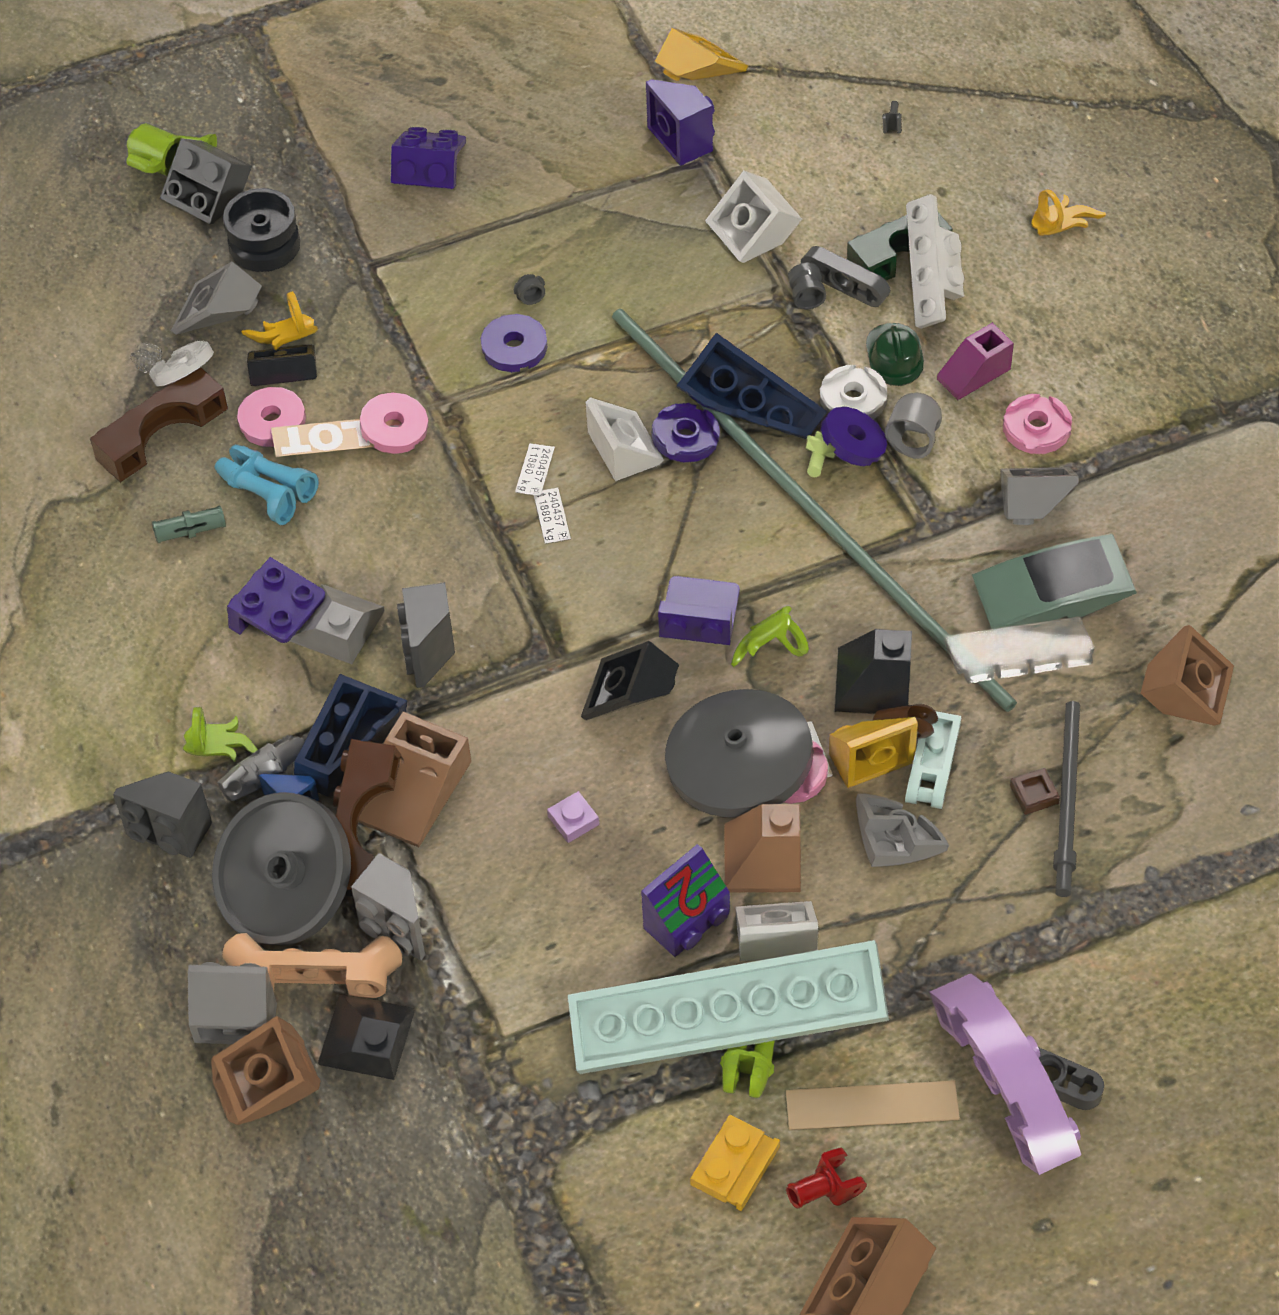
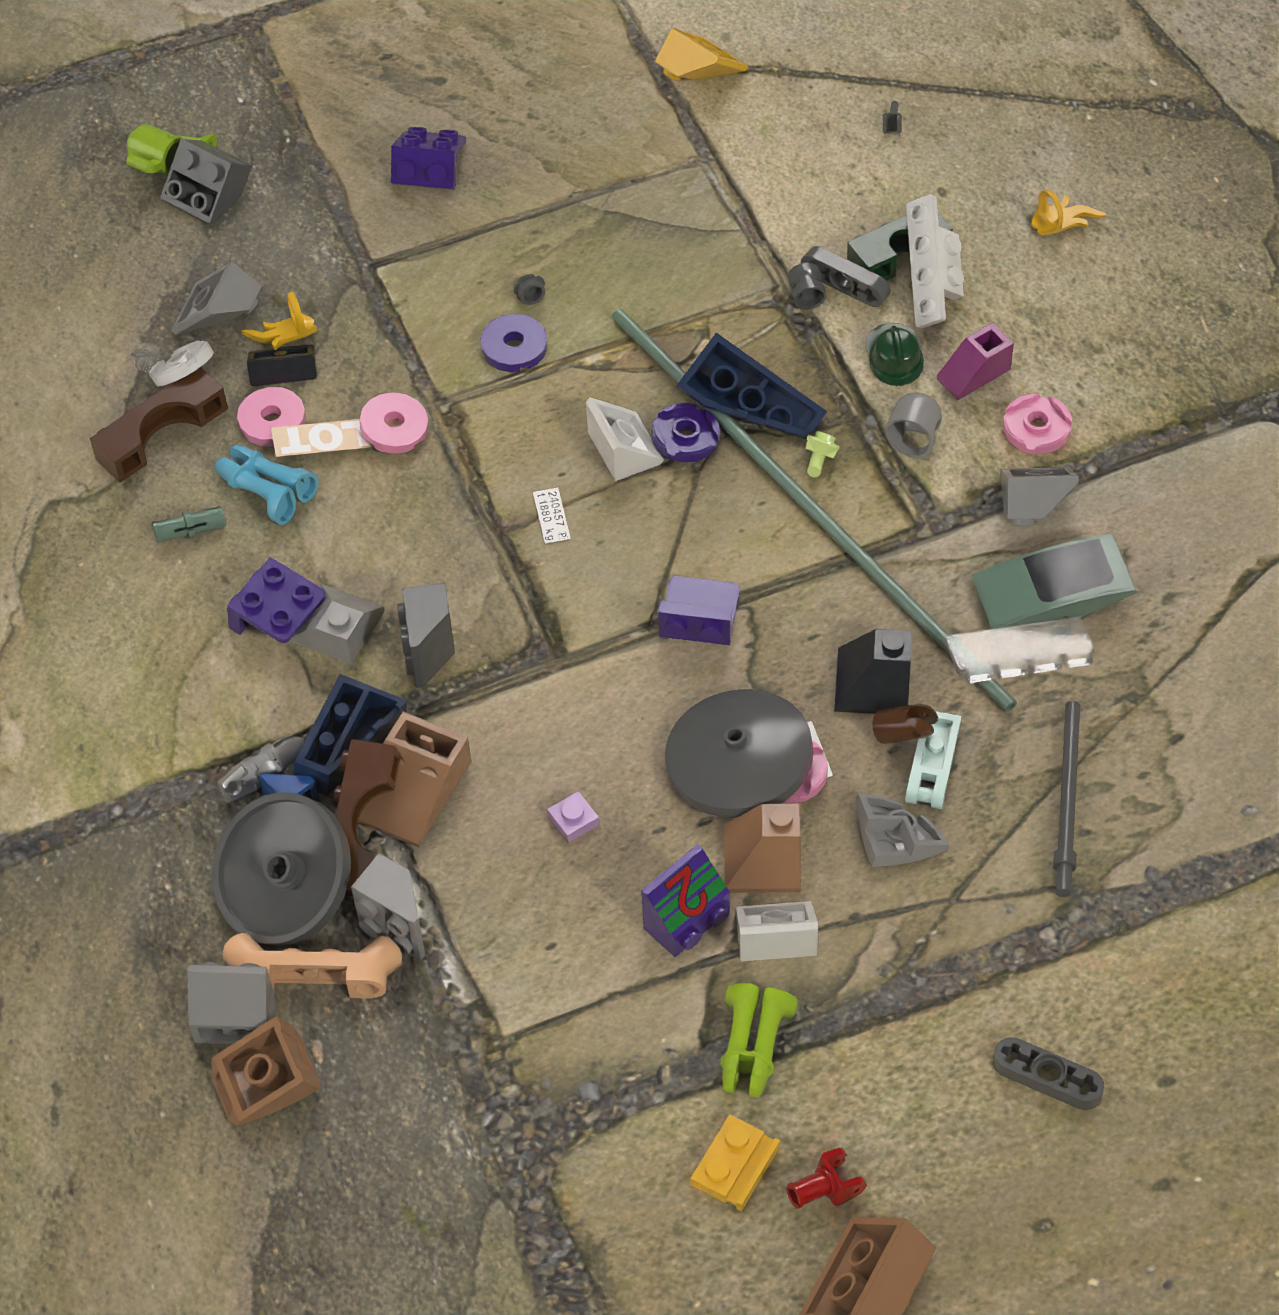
dark grey slope [113,771,212,858] -> none
lime piece [183,707,258,762] -> none
black wheel [223,188,300,272] -> none
black slope [318,994,415,1080] -> none
white sticker [515,443,555,496] -> none
light aqua plate [568,940,889,1074] -> none
black slope [581,641,679,720] -> none
dark purple slope [646,79,715,166] -> none
white slope [705,170,802,263] -> none
lime piece [731,606,809,667] -> none
tan sticker [786,1080,960,1130] -> none
white tile [820,365,887,420] -> none
dark purple tile [821,406,887,467] -> none
yellow slope [829,717,918,788] -> none
lavender brick [930,973,1081,1175] -> none
reddish brown tile [1010,768,1060,815] -> none
medium nougat slope [1140,625,1234,726] -> none

